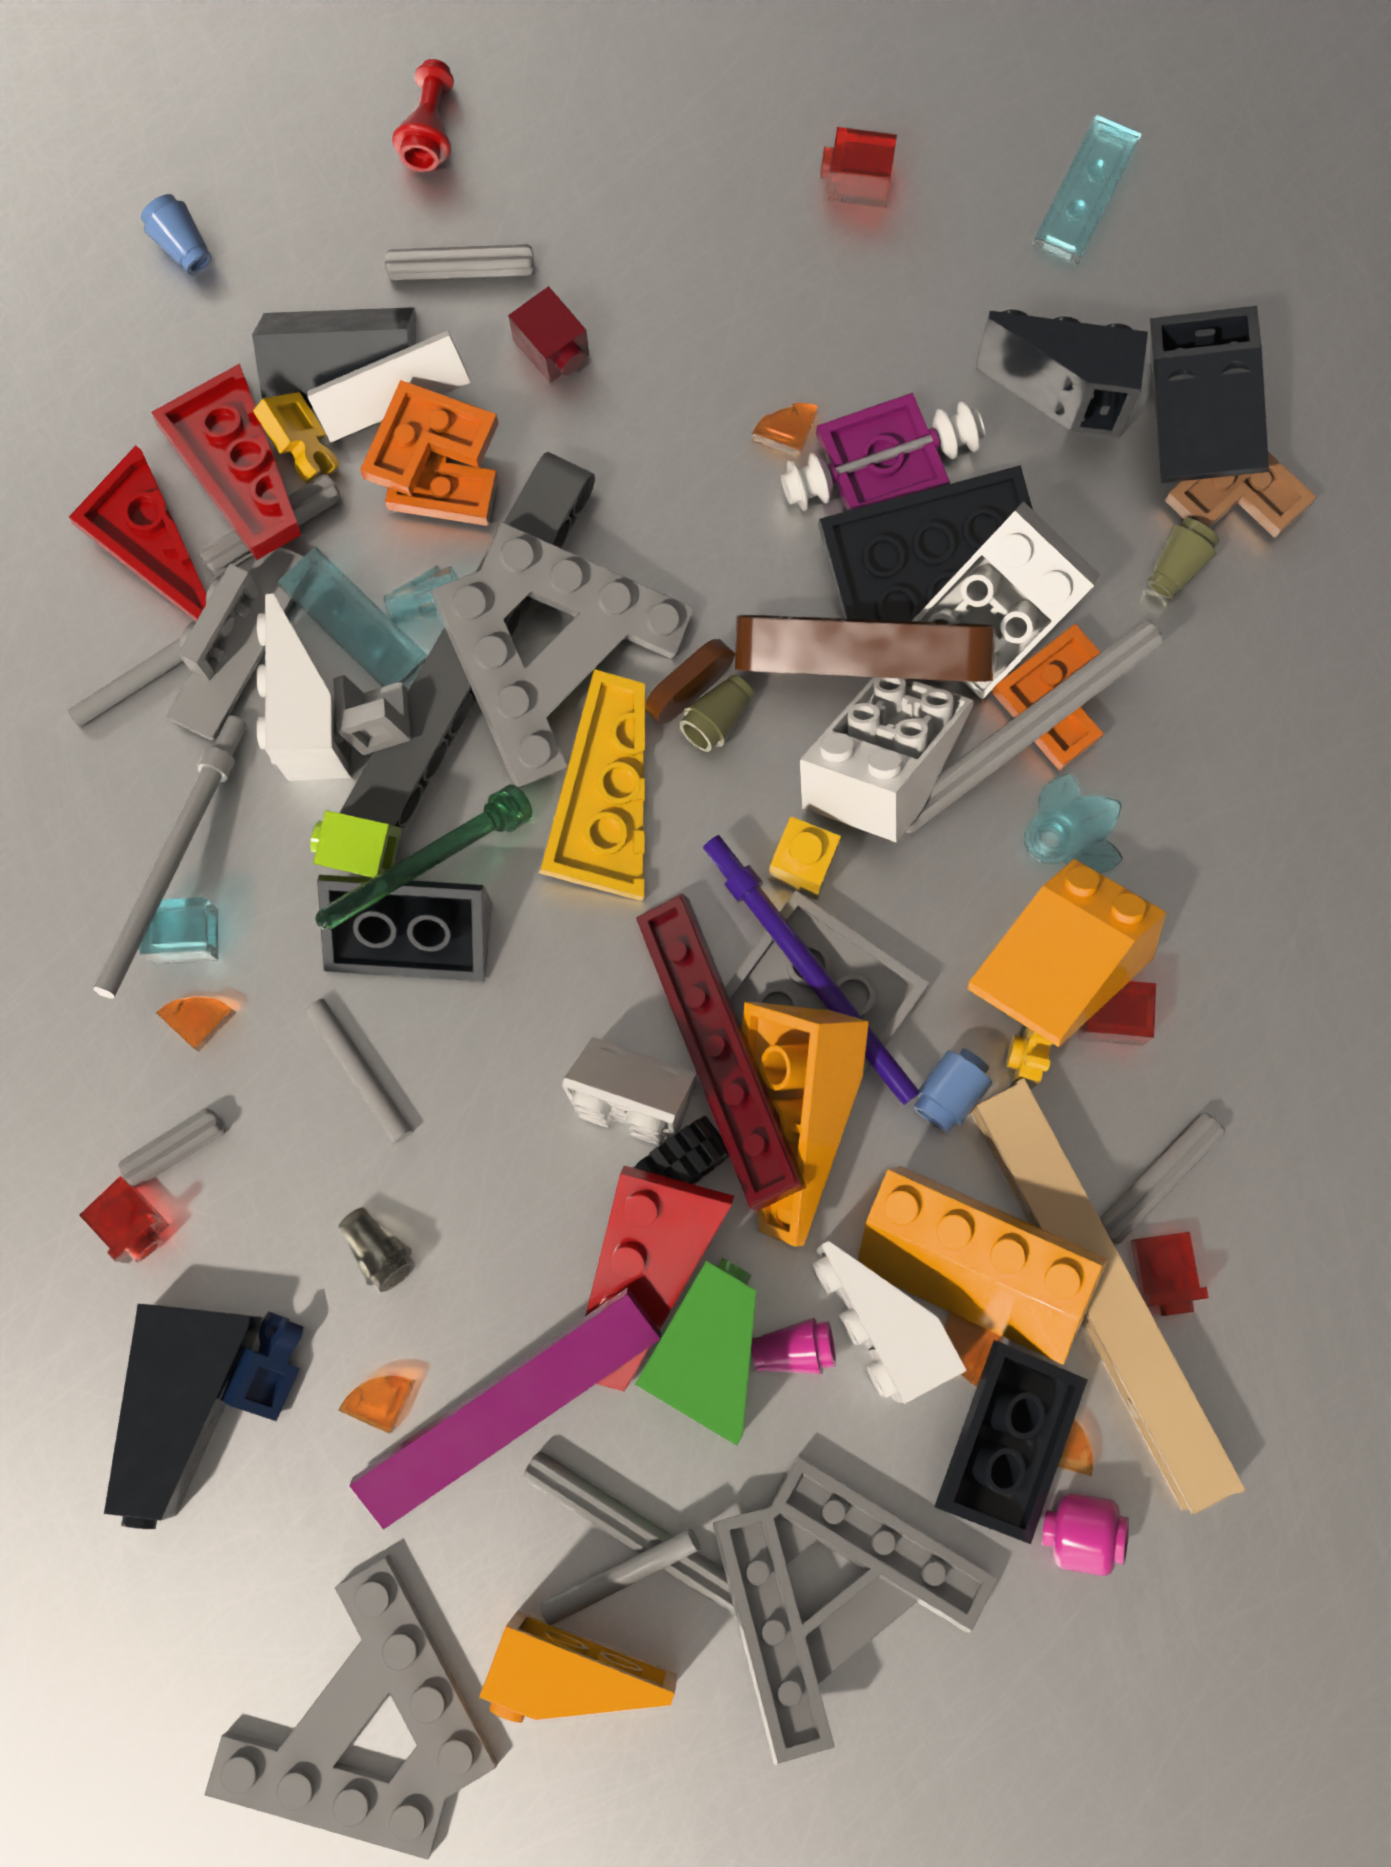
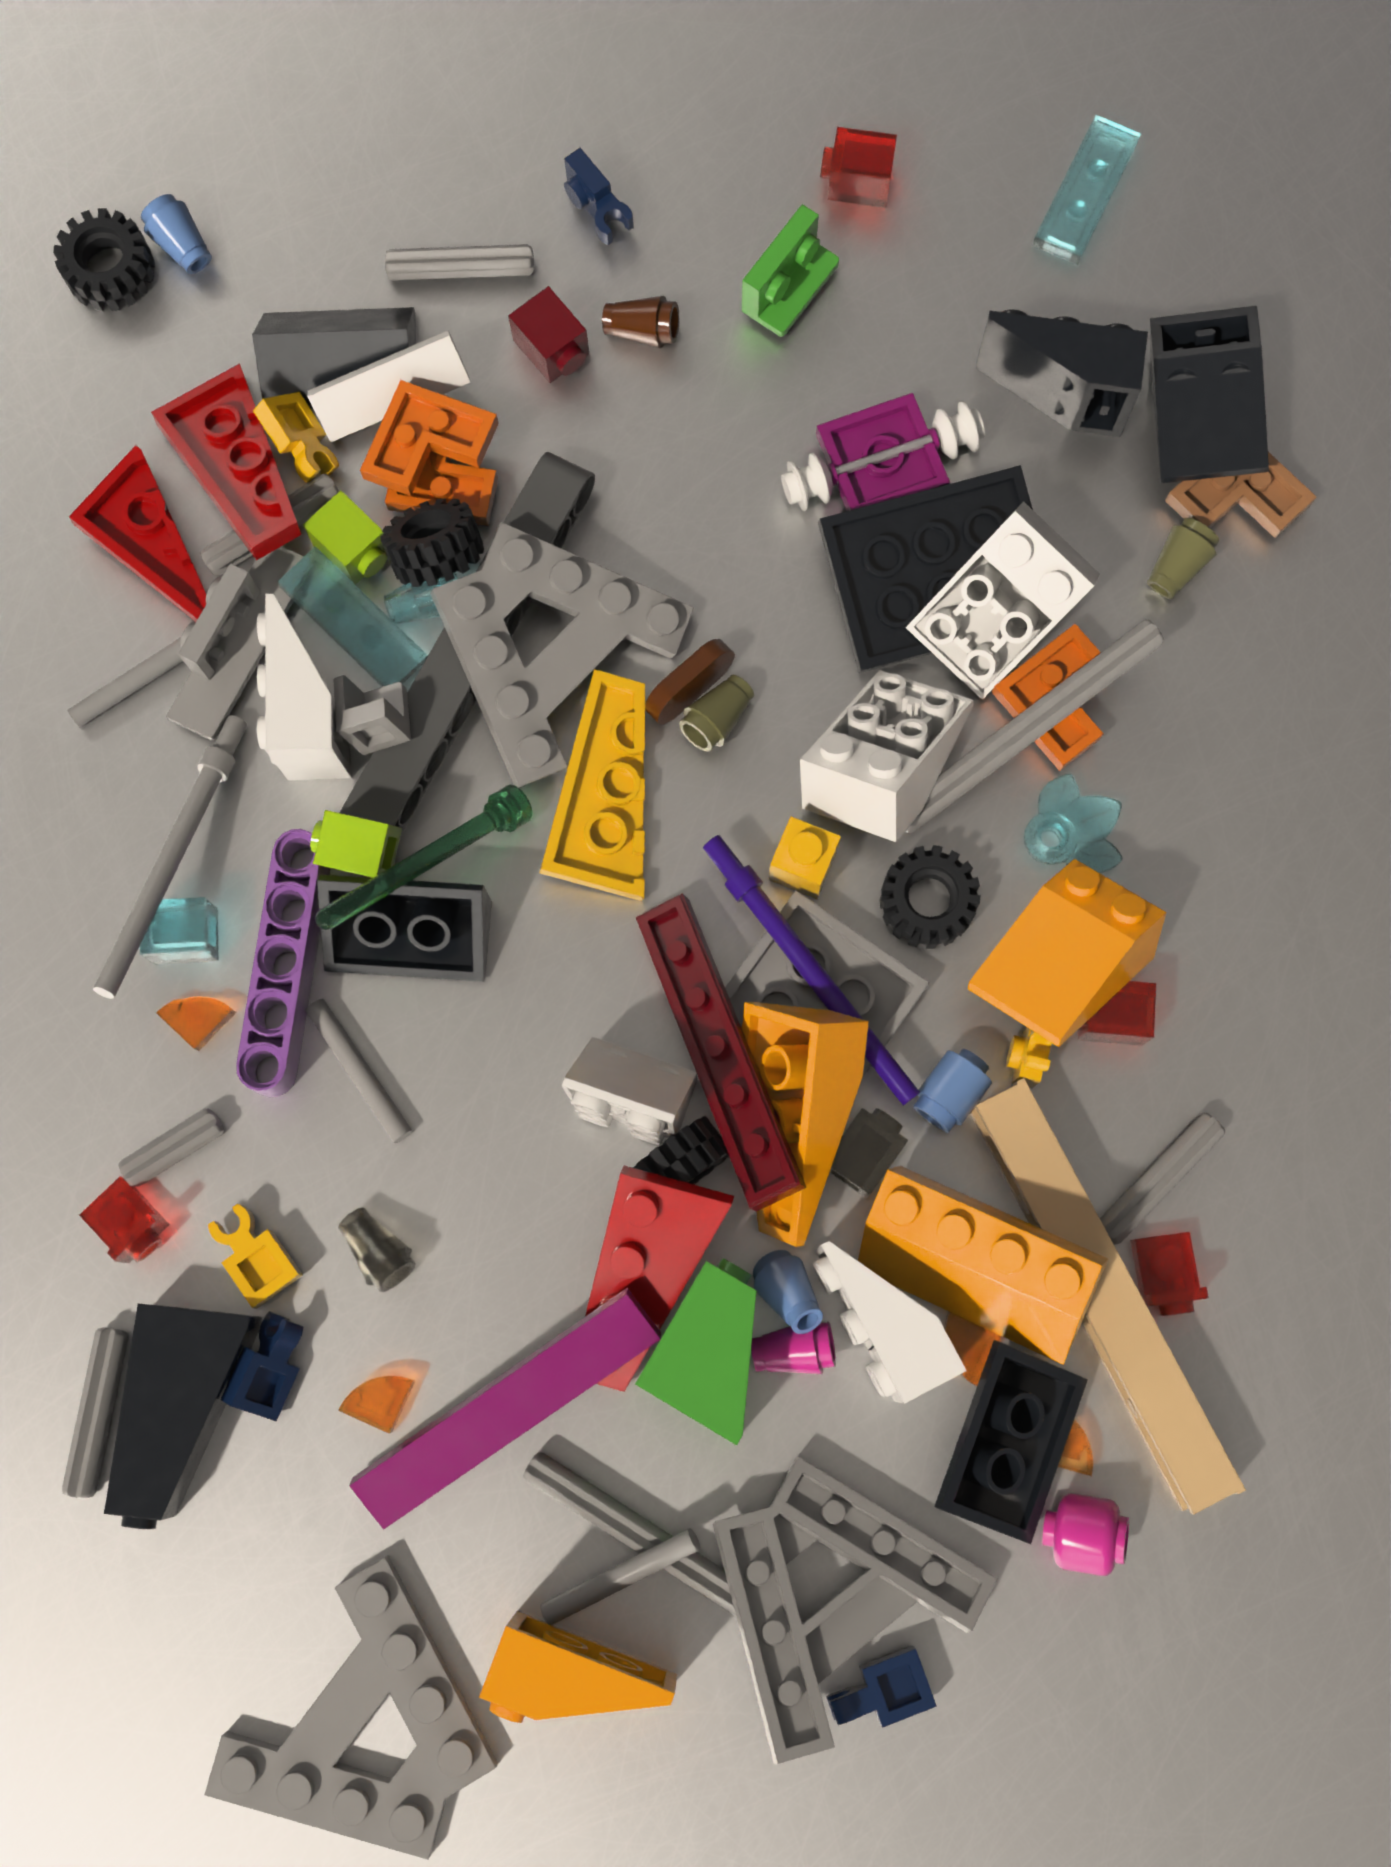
red piece [392,59,454,172] -> none
reddish brown beam [735,615,996,682] -> none
clear orange tile [752,403,818,458] -> none
none -> black tyre [53,208,155,311]
none -> light grey axle [62,1327,129,1499]
none -> yellow plate [208,1204,303,1309]
none -> medium lavender beam [236,829,331,1097]
none -> lime brick [303,490,388,586]
none -> black tyre [381,498,484,587]
none -> dark blue plate [564,147,634,245]
none -> reddish brown cone [602,296,679,348]
none -> bright green bracket [742,204,839,337]
none -> medium blue cone [753,1250,823,1334]
none -> dark blue plate [826,1646,937,1728]
none -> clear smoke brick [829,1108,908,1199]
none -> black tyre [879,845,981,949]

